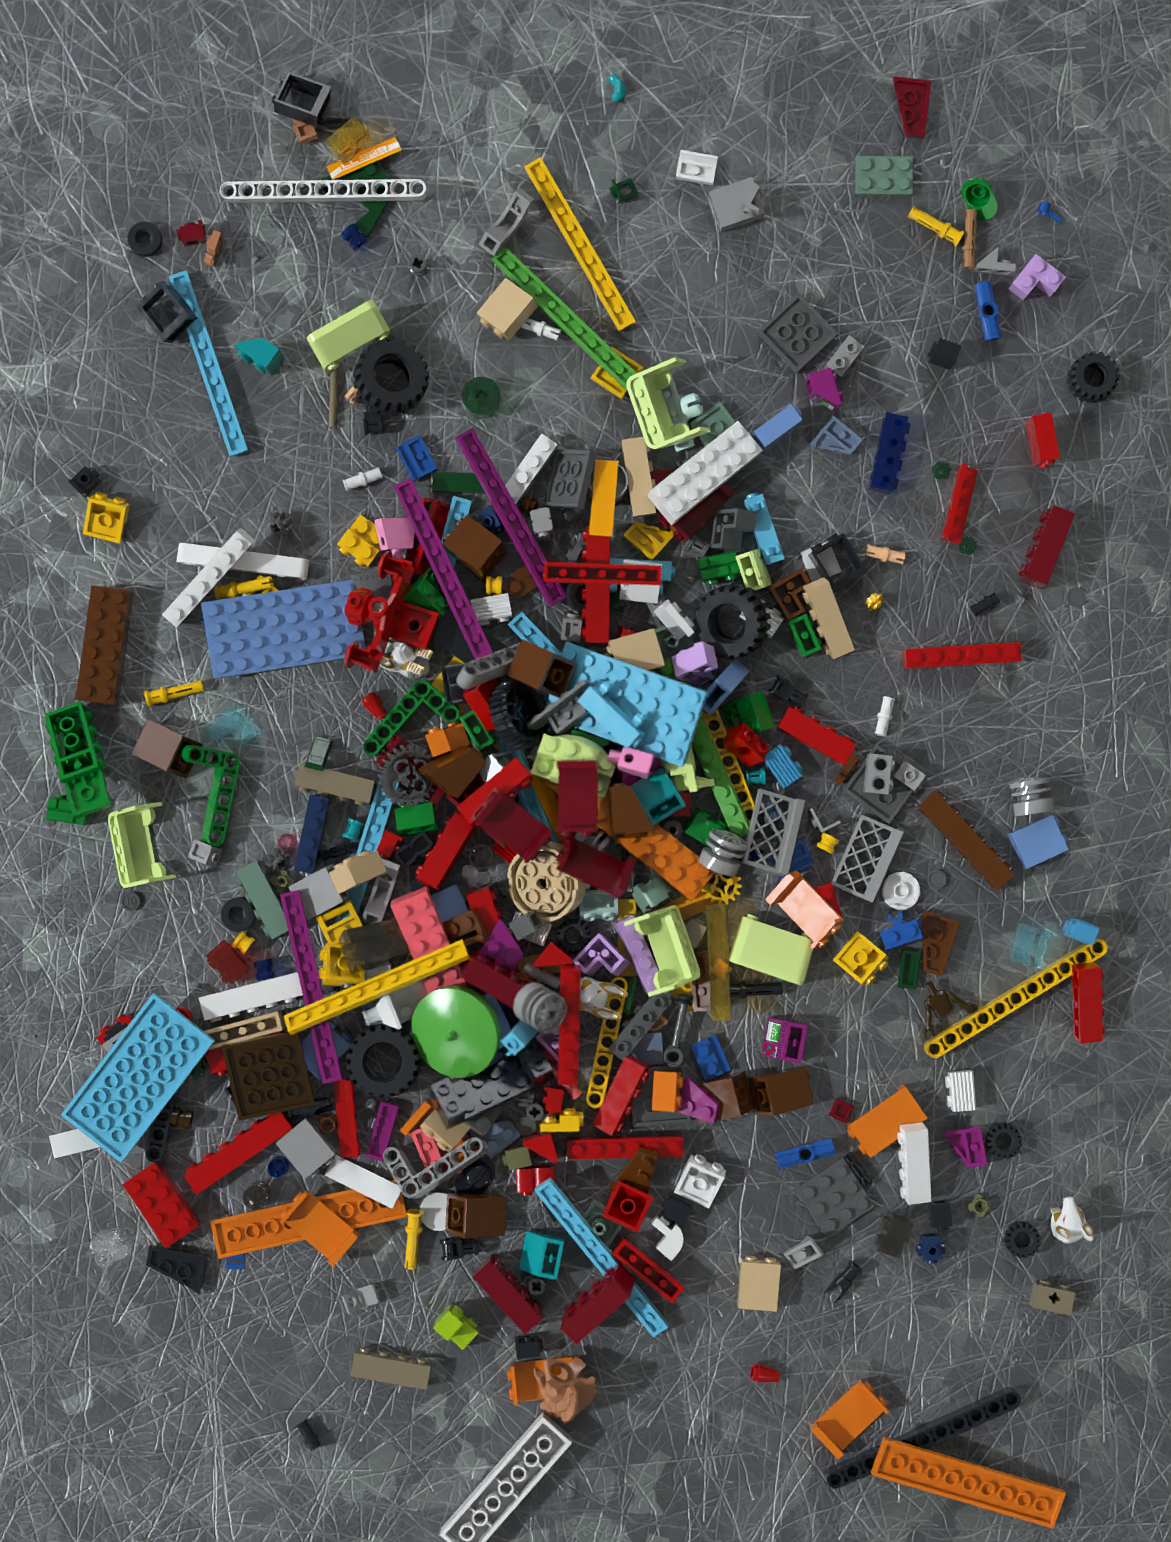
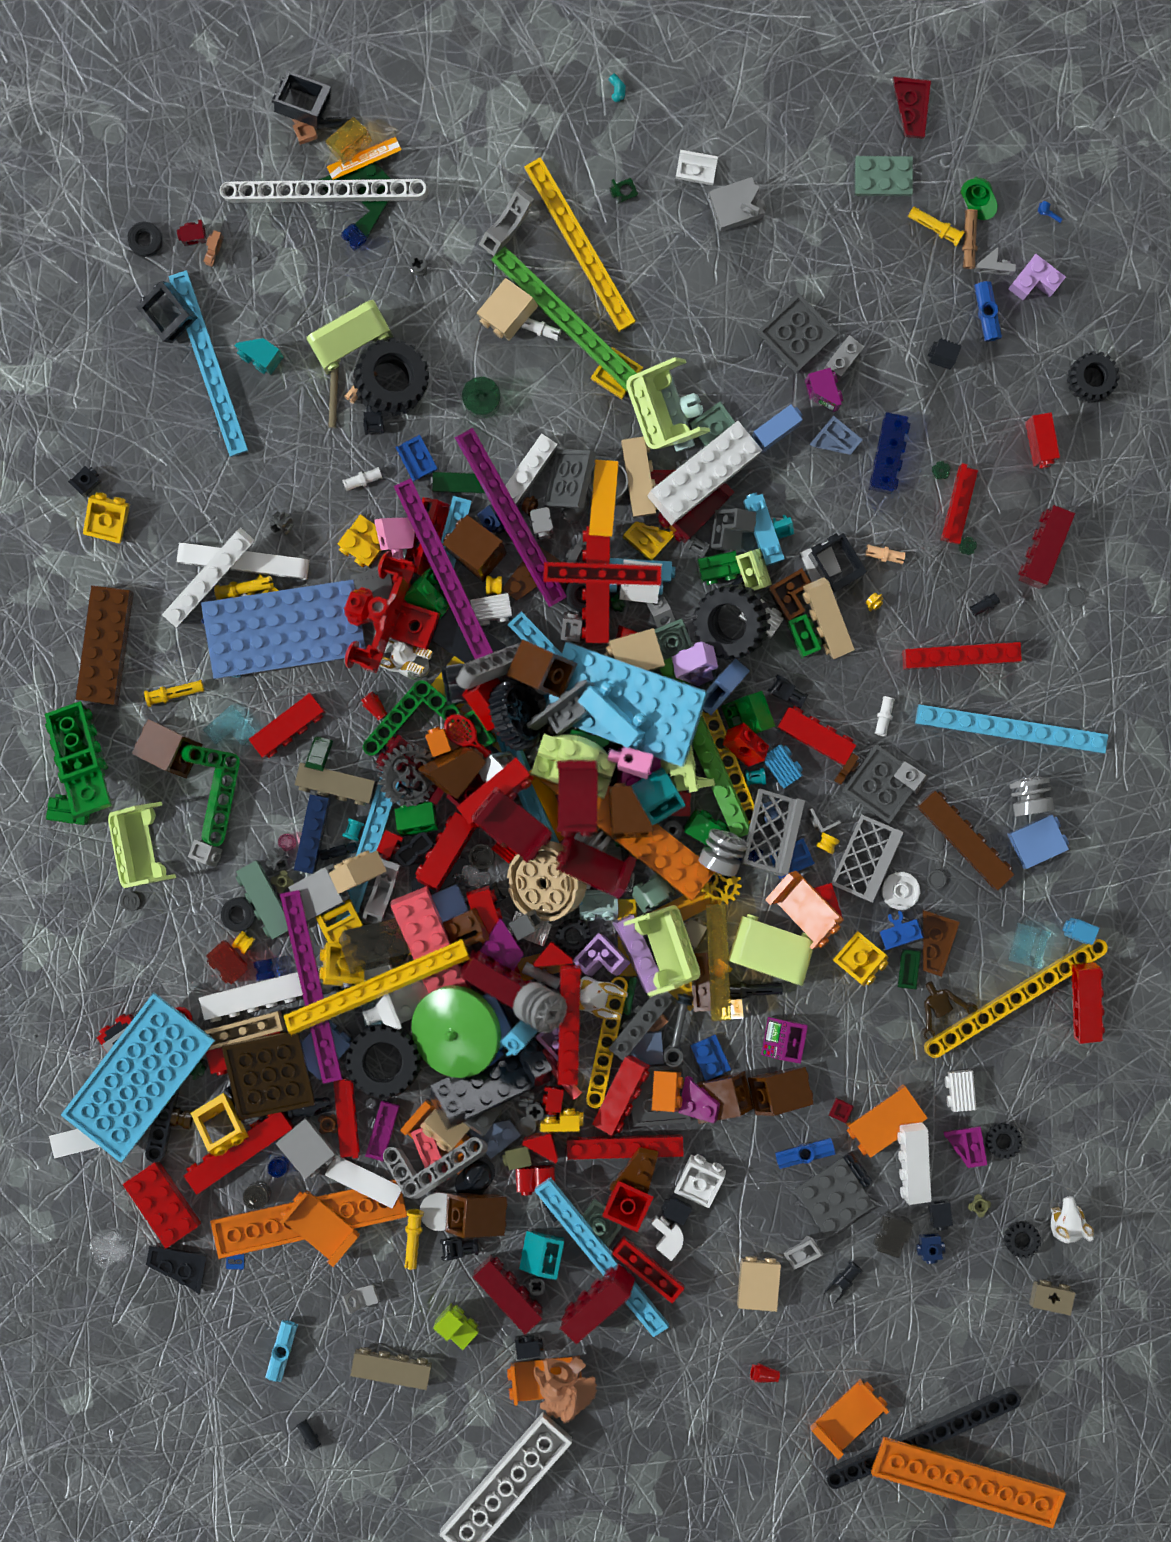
white bracket [654,599,694,640] -> none
light grey brick [863,754,895,795] -> none
none -> yellow window [191,1093,249,1156]
none -> red brick [248,693,325,758]
none -> medium azure piece [265,1320,298,1382]
none -> red piece [444,714,492,759]
none -> bracket [721,997,752,1019]
none -> teal tile [773,515,794,539]
none -> medium azure plate [915,704,1108,754]

